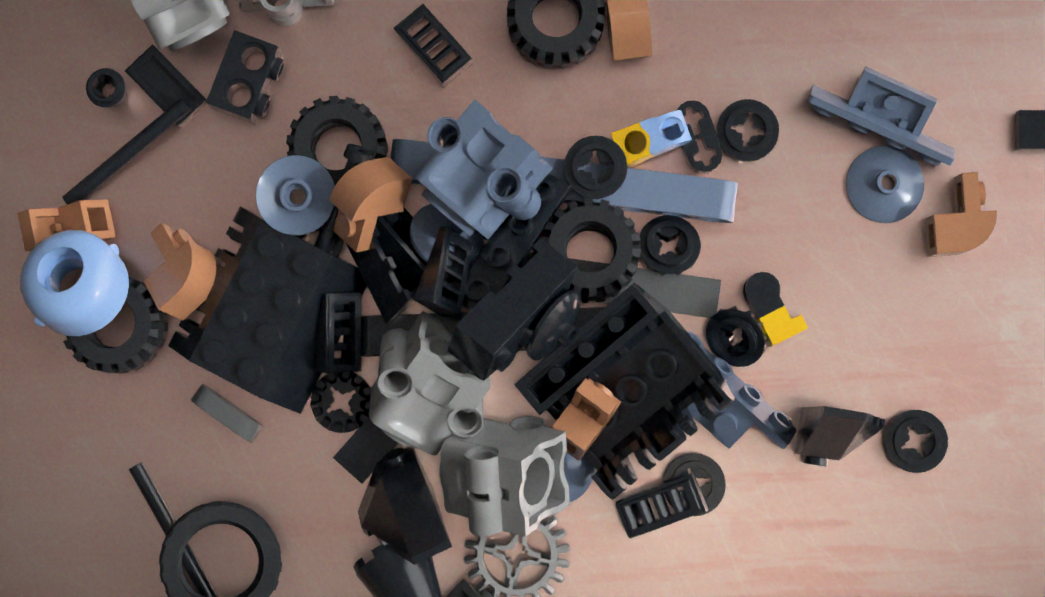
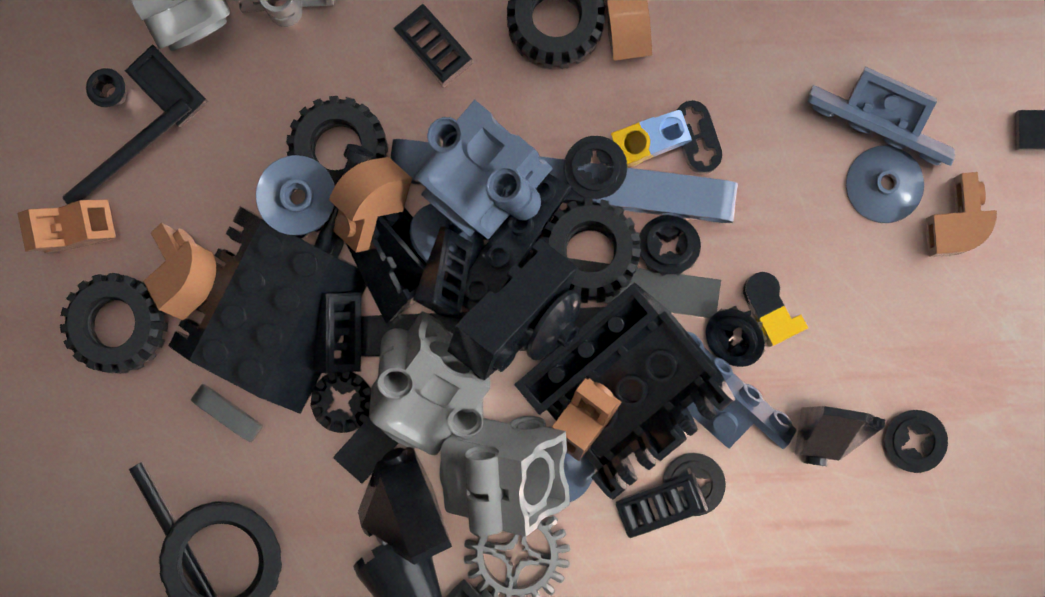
light blue piece [20,230,129,336] -> none
black brick [206,30,285,125] -> none
black gear [716,99,779,162] -> none

